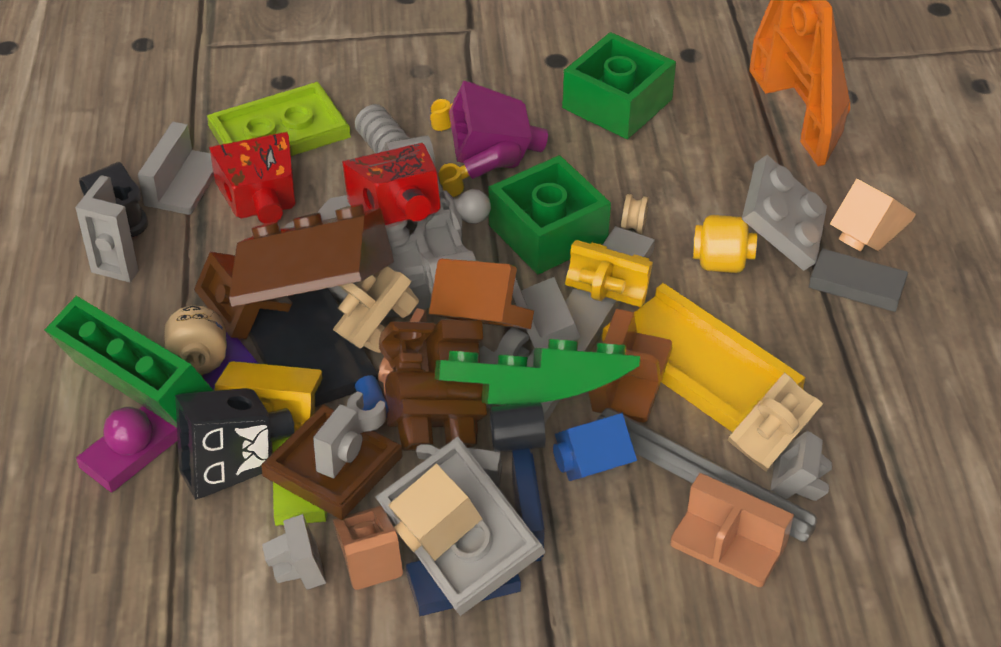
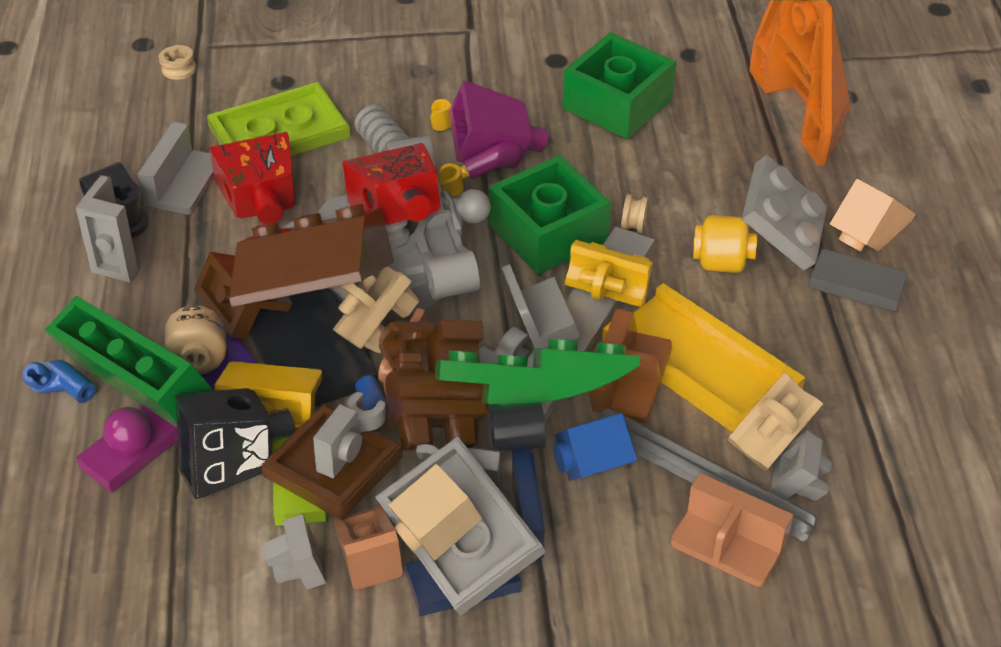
dark orange panel [429,258,534,329] -> none
none -> blue arm [22,360,96,403]
none -> tan bush [158,45,196,80]

